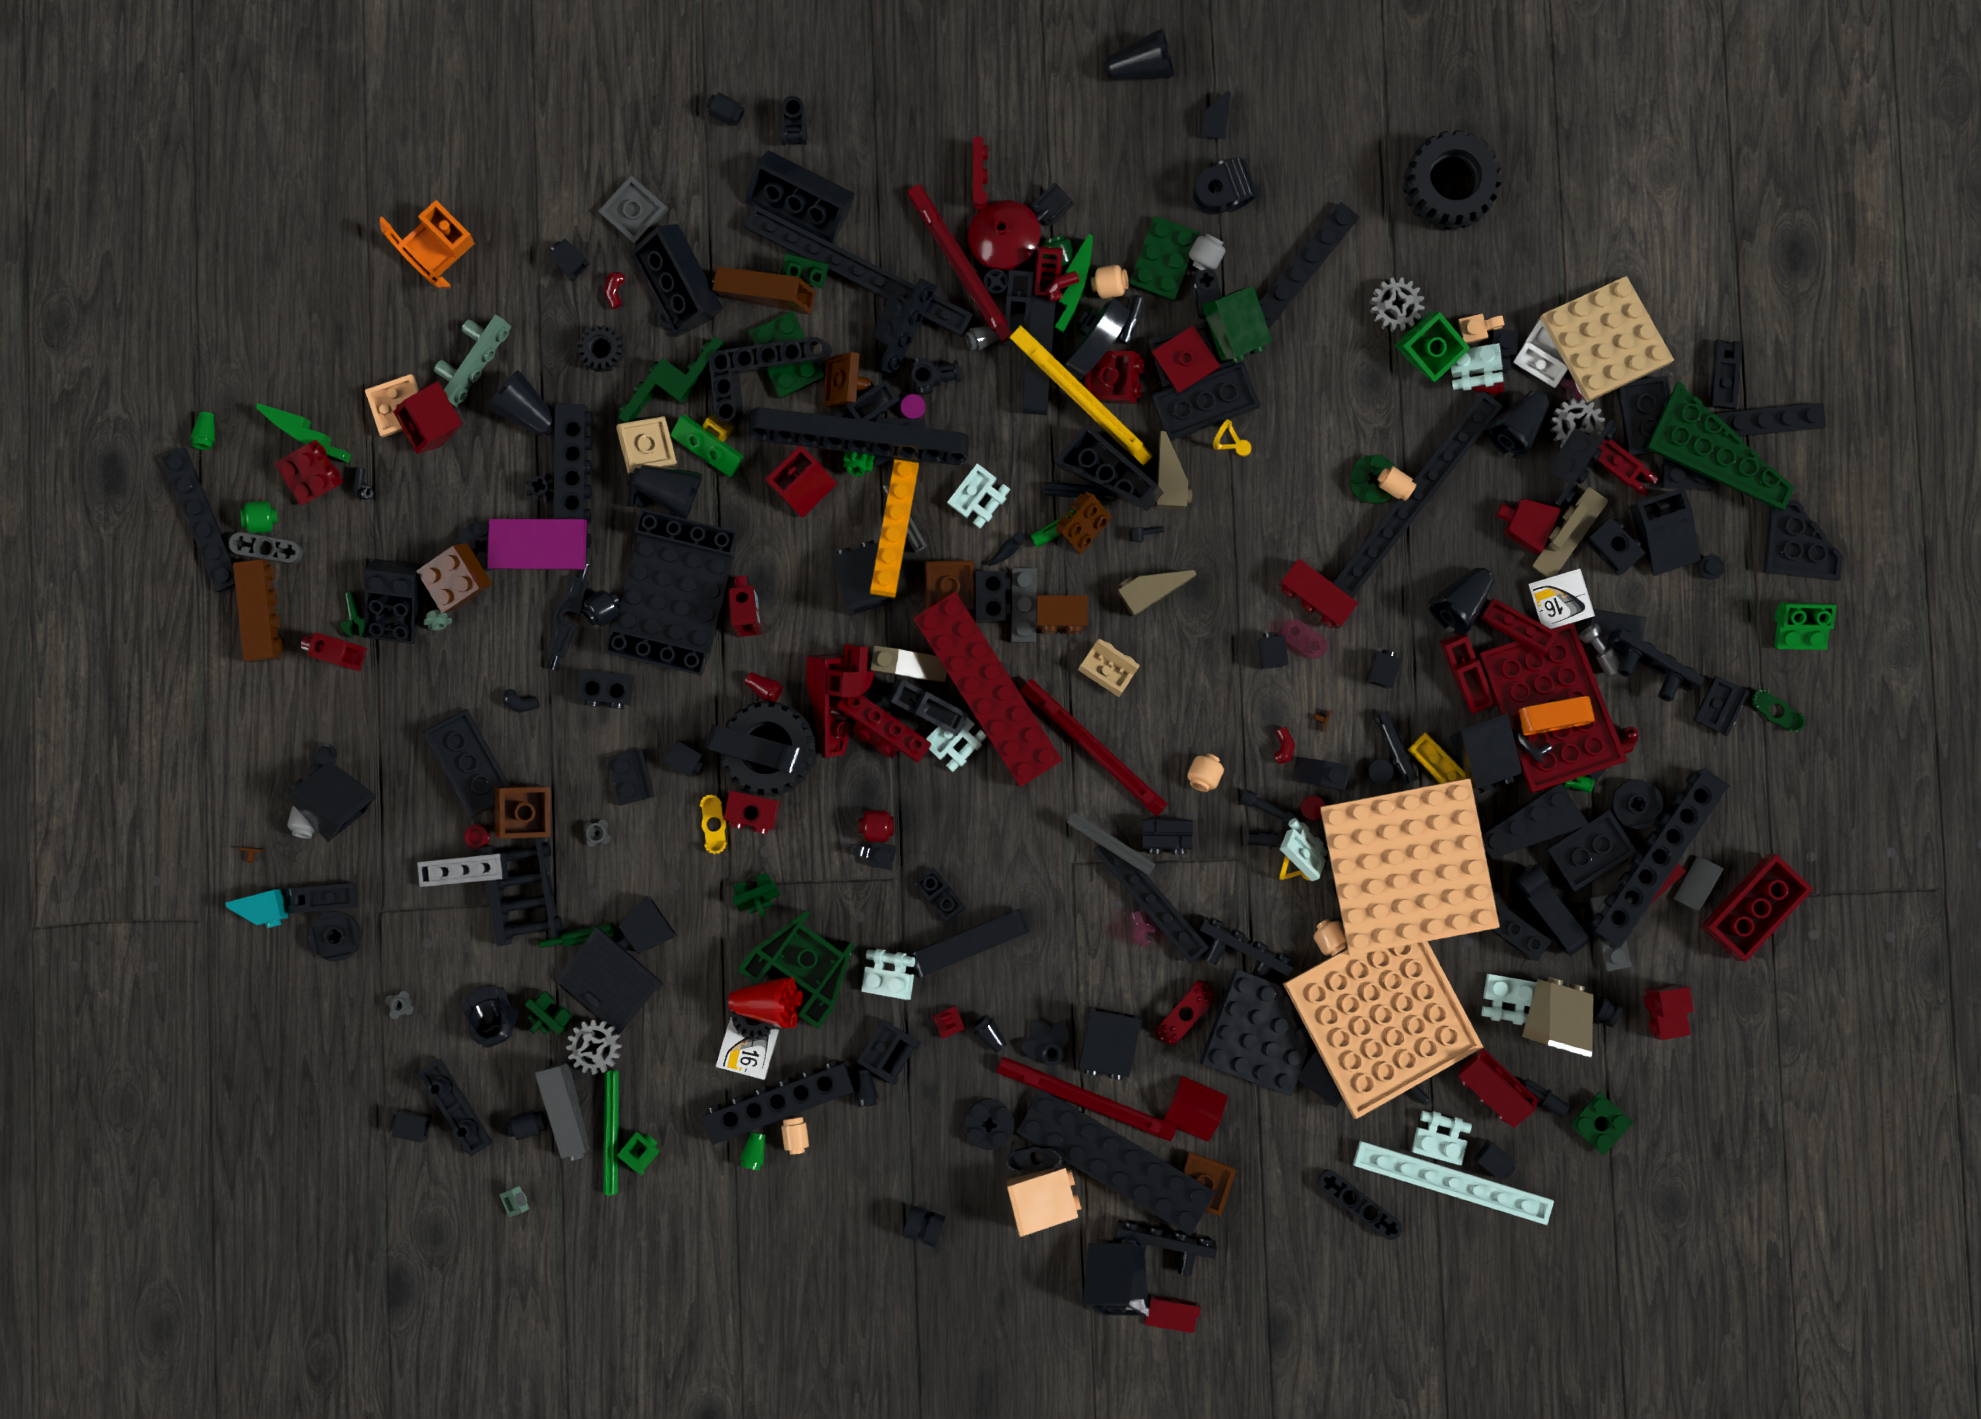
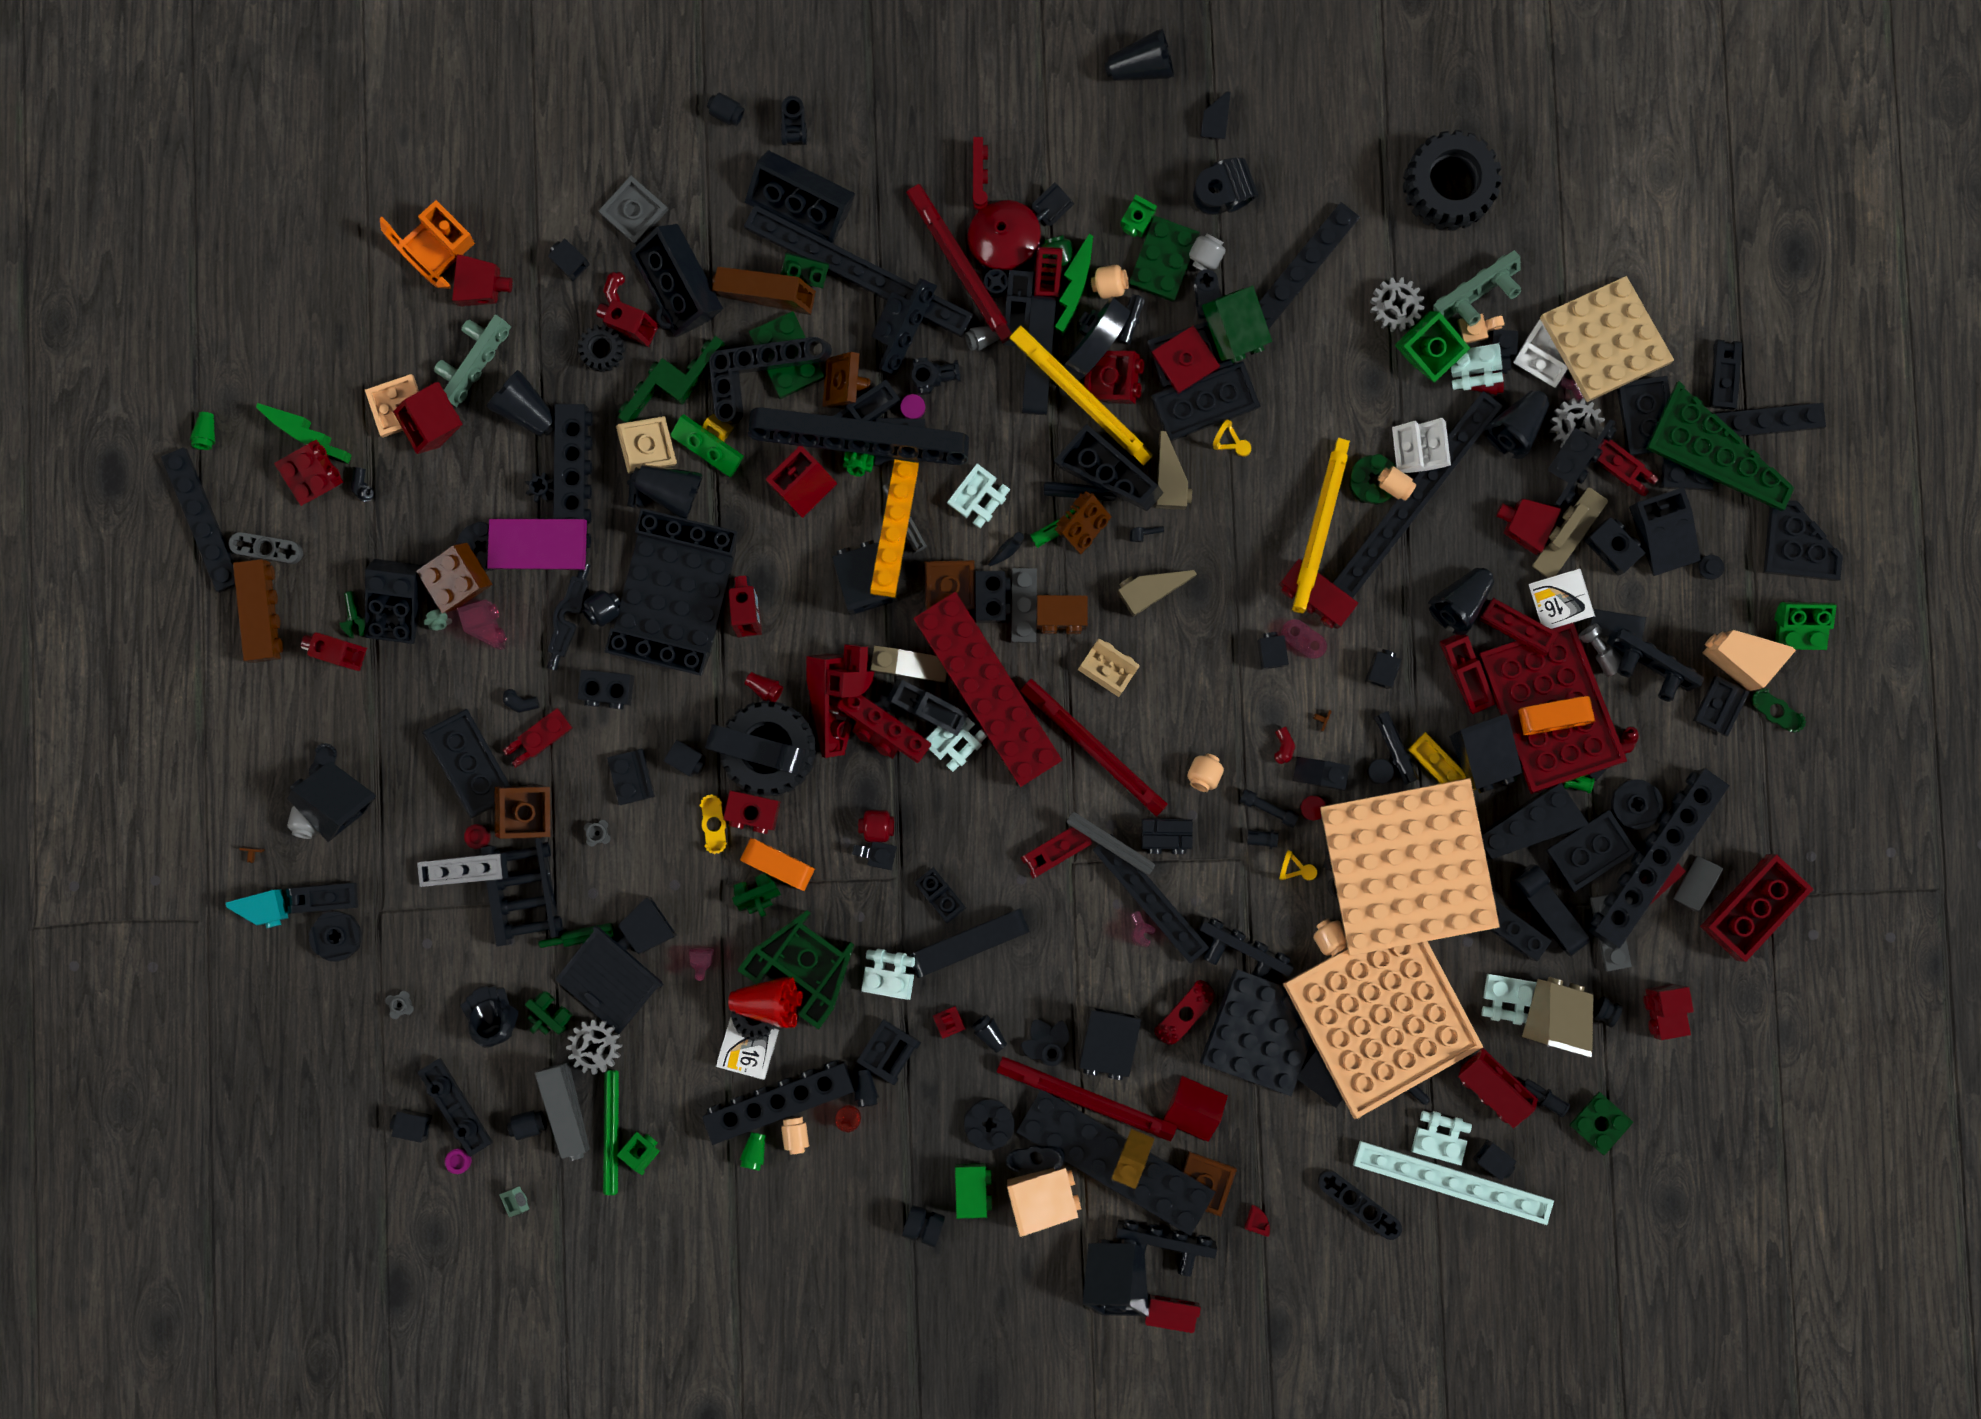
green head [240,501,278,533] -> none
dark red arm [1046,271,1079,302] -> none
light aqua plate [1280,818,1328,881] -> none
black bar [1512,728,1552,763] -> none
none -> magenta tile [445,1148,472,1174]
none -> dark red torso [452,254,513,306]
none -> clear pink slope [457,599,506,650]
none -> dark red hinge [503,708,573,768]
none -> dark red torso [596,300,659,347]
none -> clear pink piece [689,948,714,981]
none -> orange beam [740,838,815,891]
none -> clear red wheel [835,1105,861,1132]
none -> green brick [955,1163,992,1219]
none -> dark red plate [1021,827,1093,879]
none -> pearl gold slope [1112,1128,1155,1189]
none -> green brick [1120,195,1157,238]
none -> dark red tile [1244,1204,1270,1237]
none -> yellow piece [1292,438,1350,613]
none -> white slope [1392,418,1451,473]
none -> sand green plate [1434,250,1521,327]
none -> light nougat slope [1703,630,1796,691]

